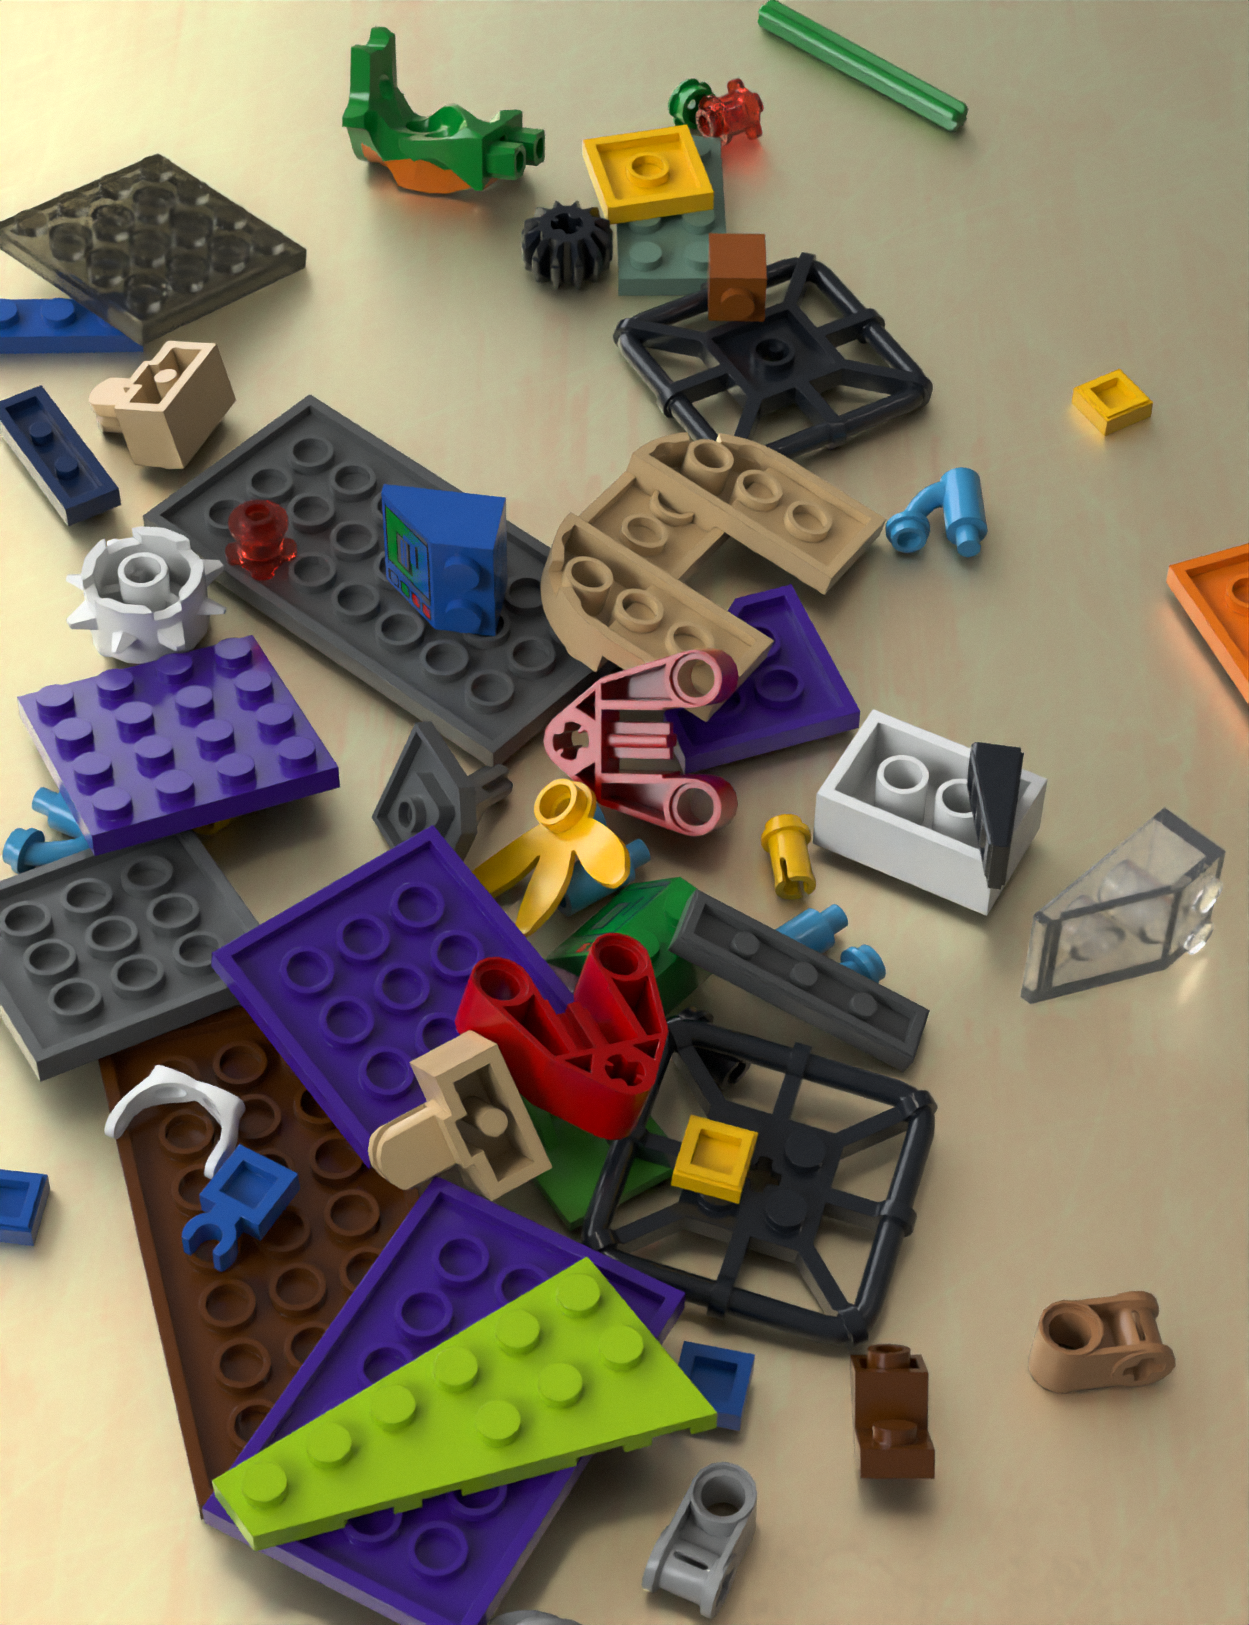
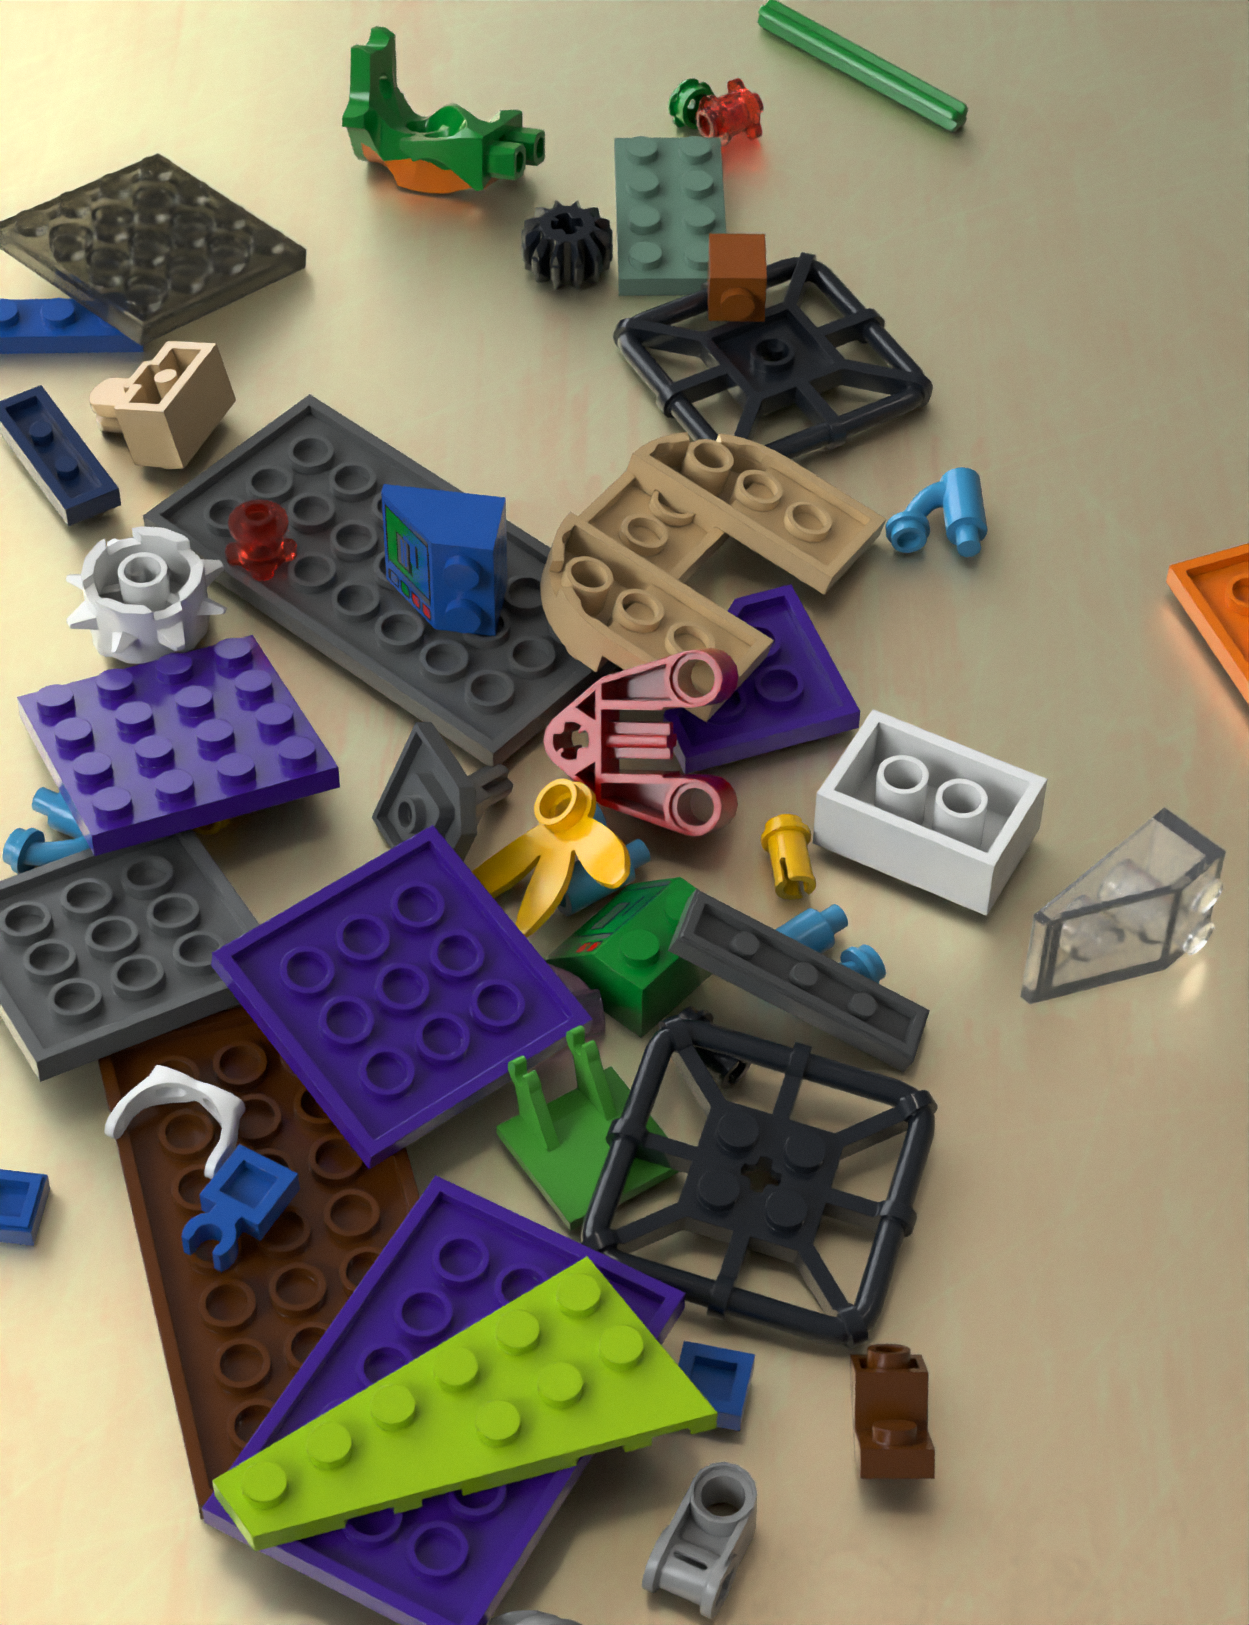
tan brick [368,1030,553,1201] -> none
red connector [455,933,668,1140] -> none
yellow tile [583,125,714,225] -> none
yellow tile [671,1114,758,1204] -> none
black slope [966,742,1024,890] -> none
medium nougat piece [1028,1291,1175,1393] -> none
yellow tile [1072,369,1153,436] -> none

